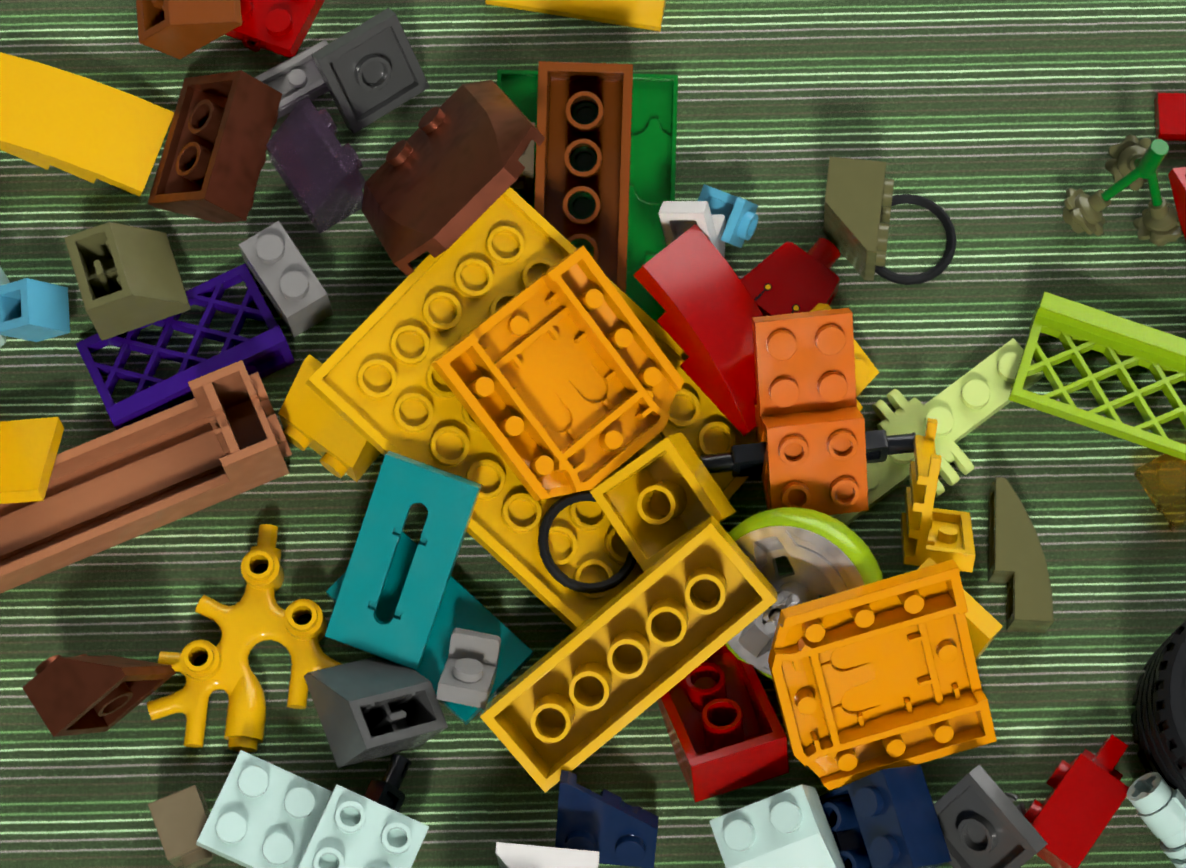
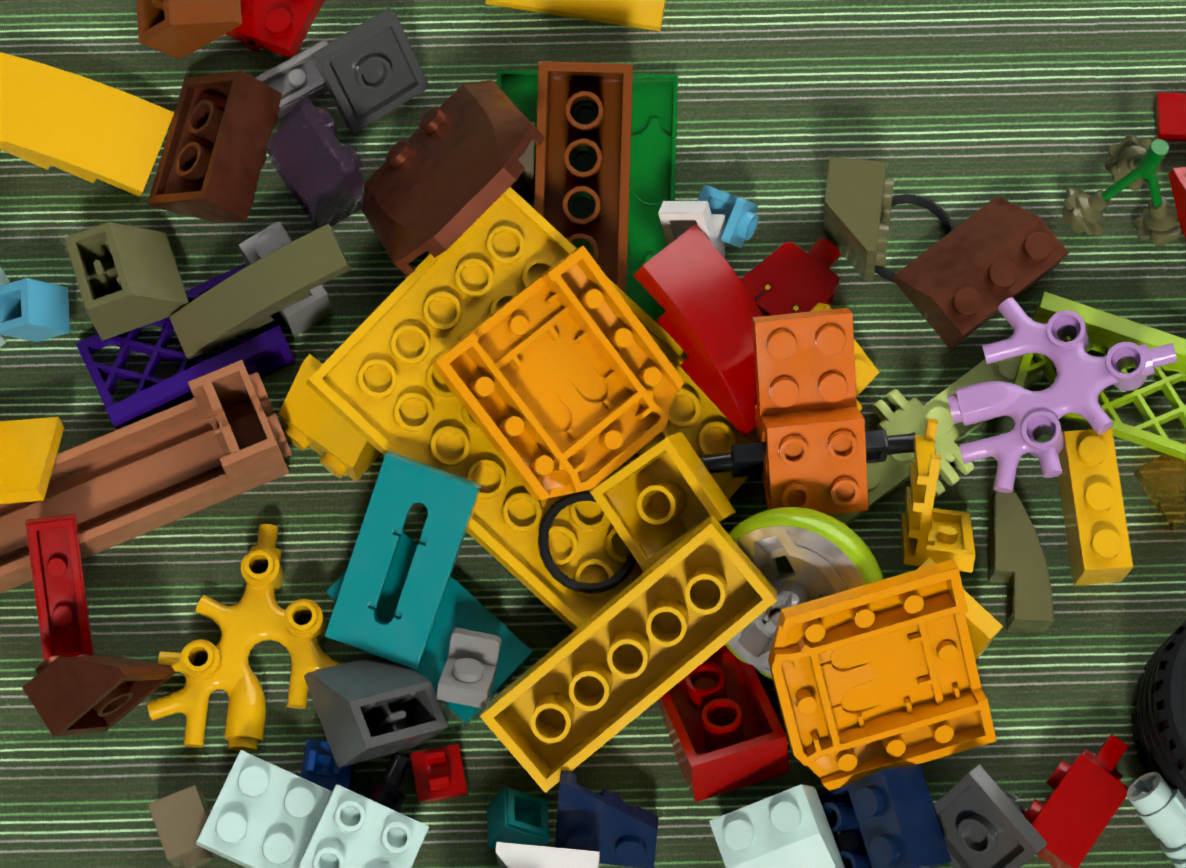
none -> red tile [25,514,94,661]
none -> olive slope [169,223,351,361]
none -> blue tile [301,739,355,792]
none -> red tile [410,744,468,805]
none -> teal slope [487,786,549,849]
none -> copper slope [891,196,1069,350]
none -> lavender plant [947,297,1178,493]
none -> yellow brick [1058,428,1133,586]

